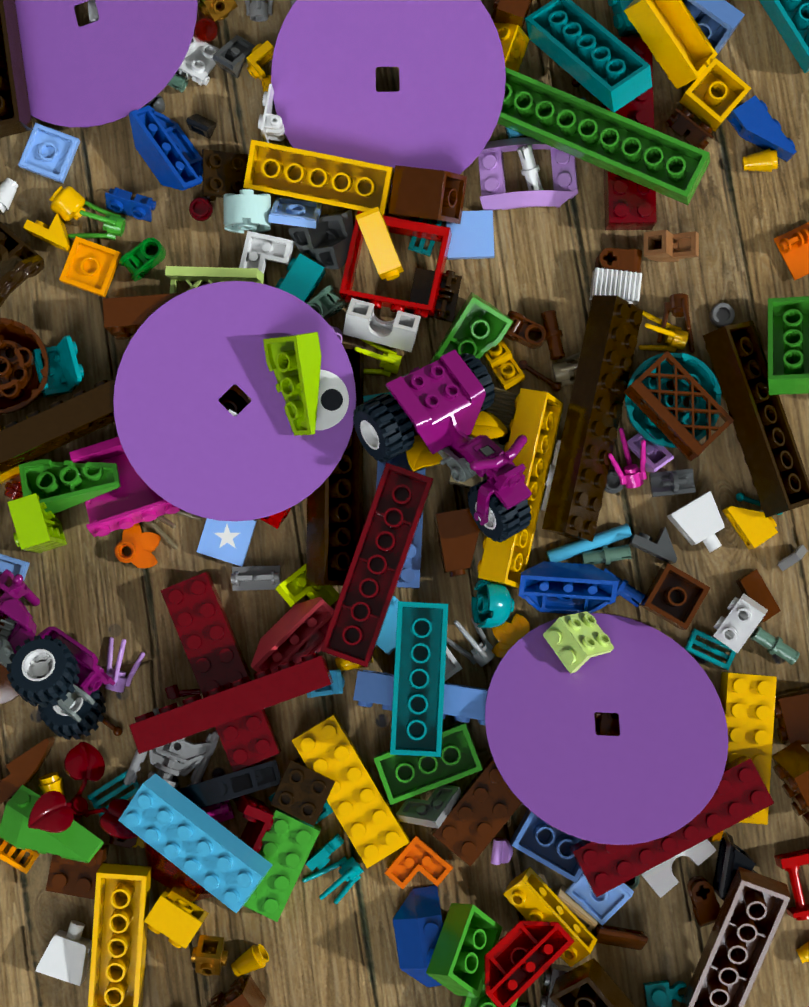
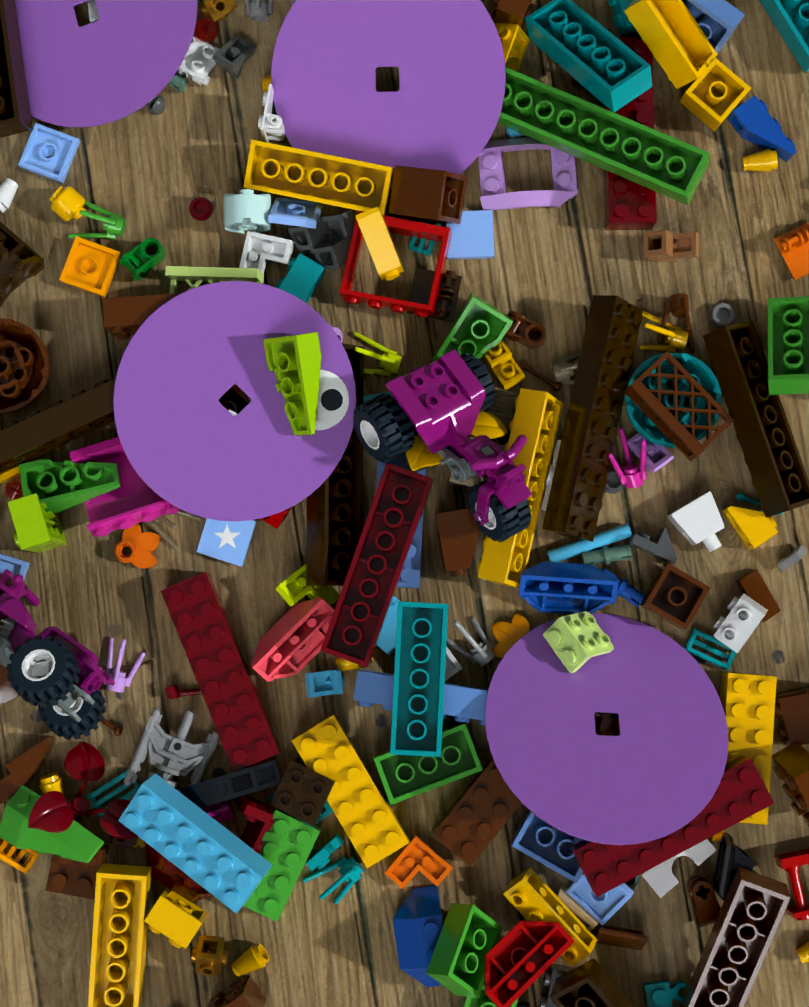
yellow slope [23,213,72,253] -> none
teal bracket [32,335,84,397] -> none
white torso [35,920,92,986] -> none
blue hinge [105,187,156,222] -> none
blue wedge [129,105,203,191] -> none
dark red brick [129,652,333,754] -> none
black slope [186,114,217,139] -> none
dark brown hinge [202,149,248,201] -> none
light grey hinge [231,565,280,591] -> none
yellow bracket [246,40,274,82] -> none
sand green piece [307,285,347,321] -> none
white arch [343,298,421,352] -> none
light grey plate [396,785,462,829] -> none
teal cylinder [471,580,514,628] -> none
lavender plate [491,838,513,865] -> none
white pin [517,145,544,191] -> none
reddish brown pin [541,310,565,360] -> none
white brick [589,267,642,305] -> none
reddish brown piece [595,248,642,273] -> none
dark grey hips [649,468,696,497] -> none
reddish brown hinge [667,107,714,150] -> none
sand green pin [751,626,800,665] -> none

